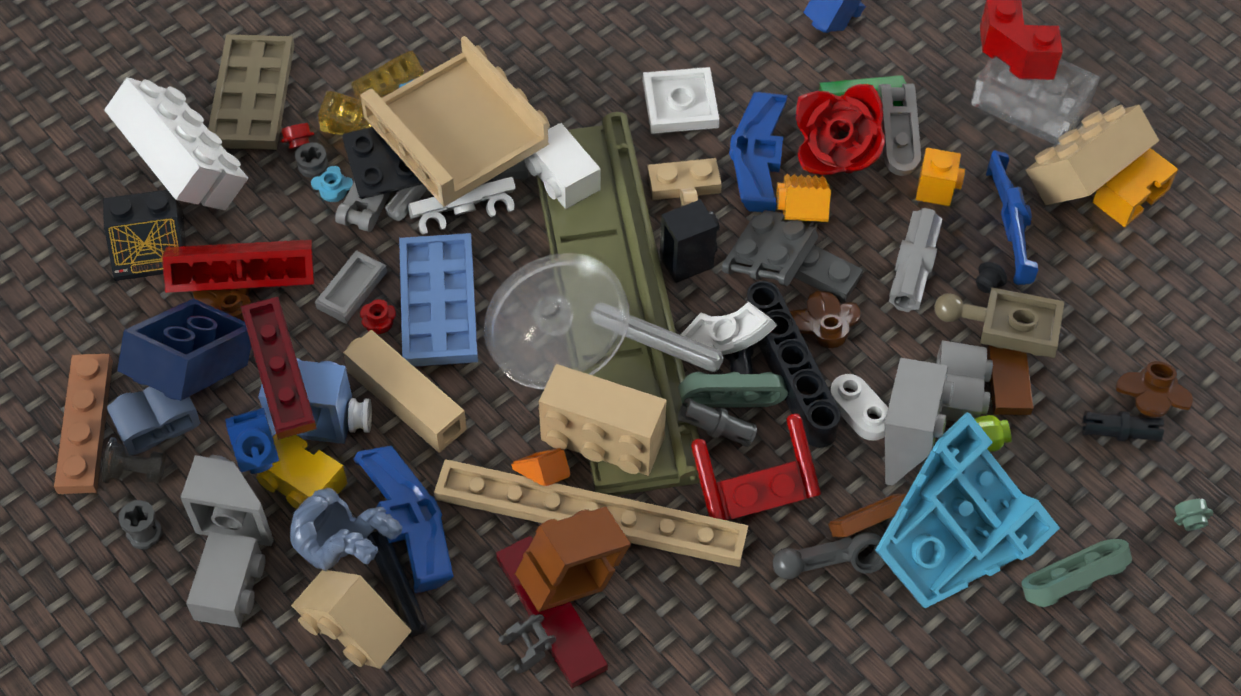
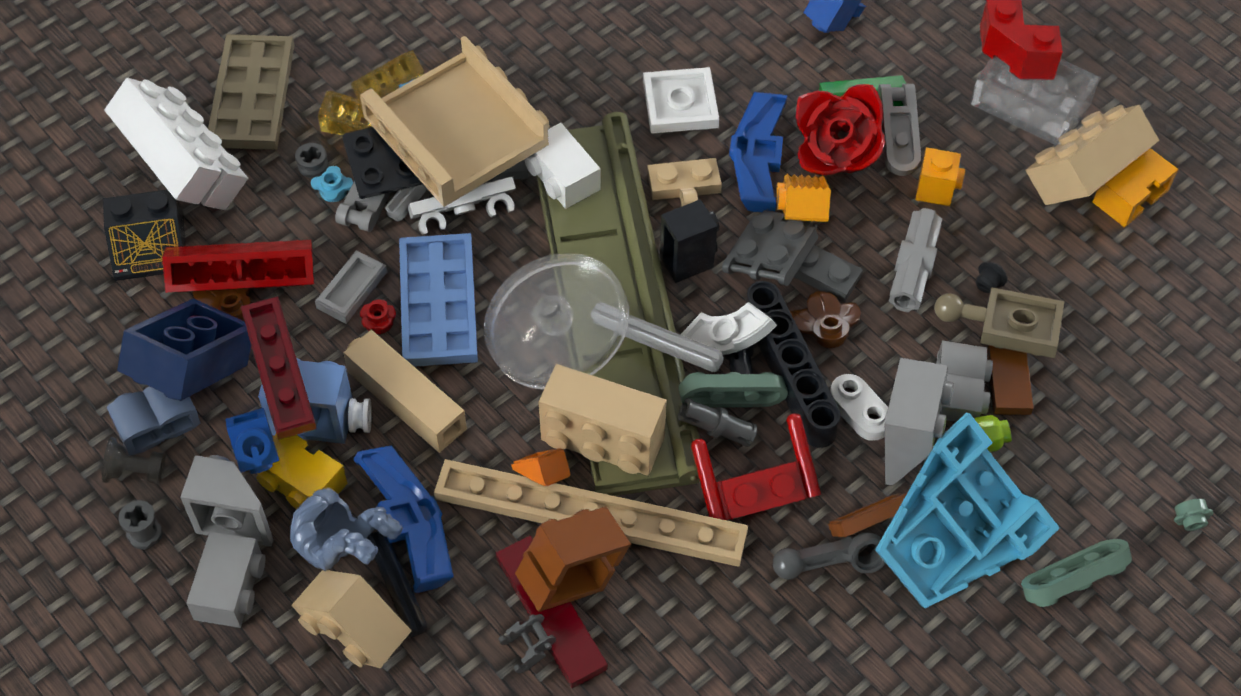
nougat plate [54,354,113,494] -> none
red plate [281,123,315,149] -> none
blue plate [986,150,1038,285] -> none
black pin [1082,411,1164,442] -> none
reddish brown plate [1116,361,1193,417] -> none

